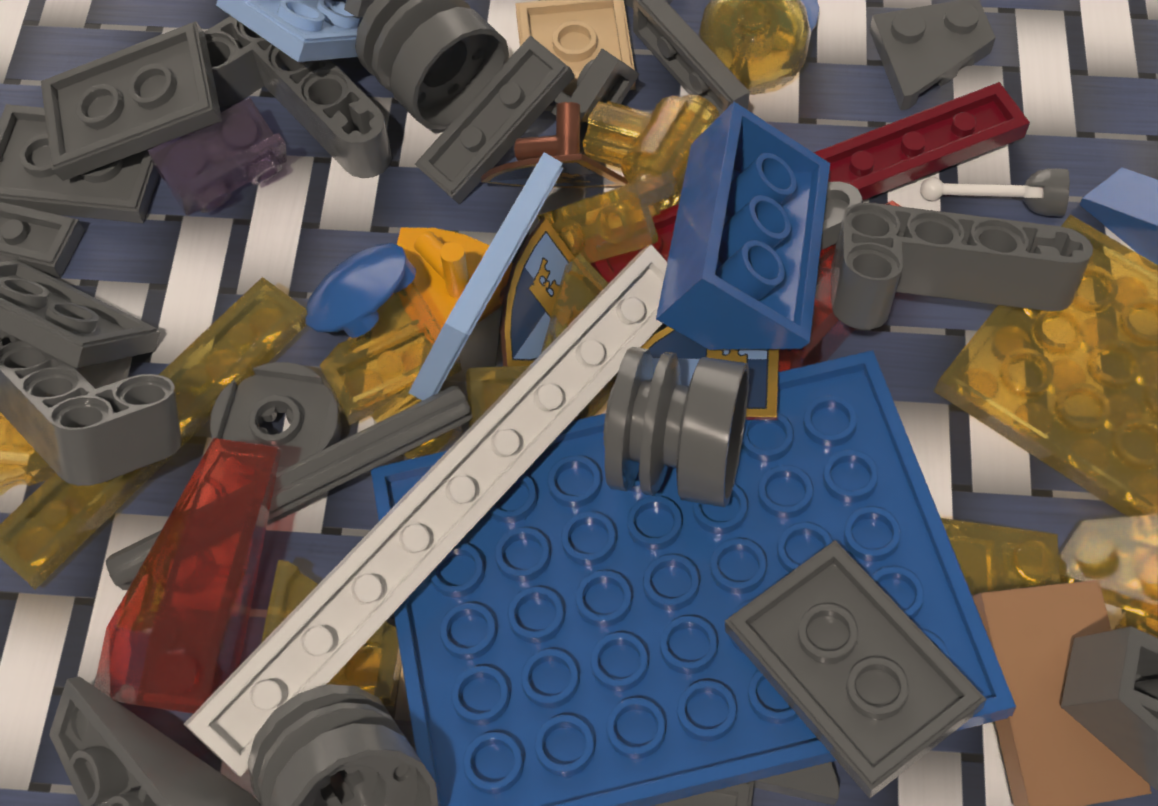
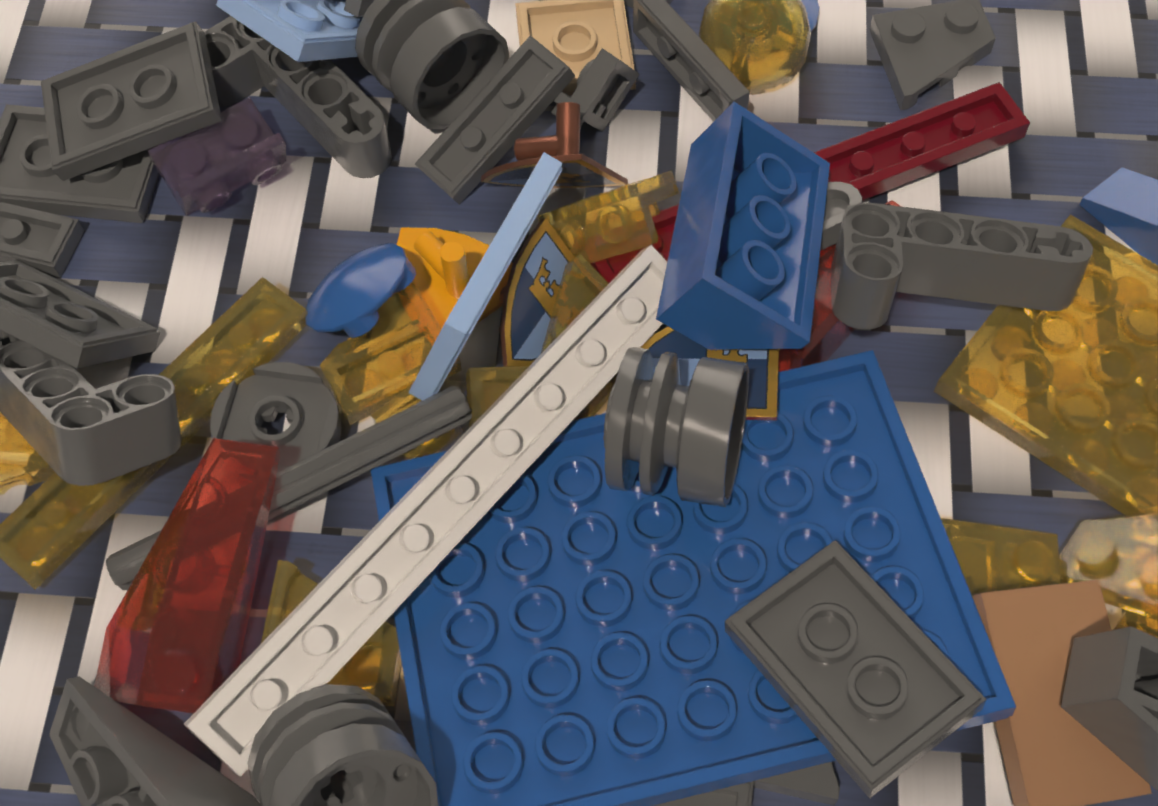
clear yellow piece [582,94,720,212] -> none
hinge [920,168,1070,216] -> none

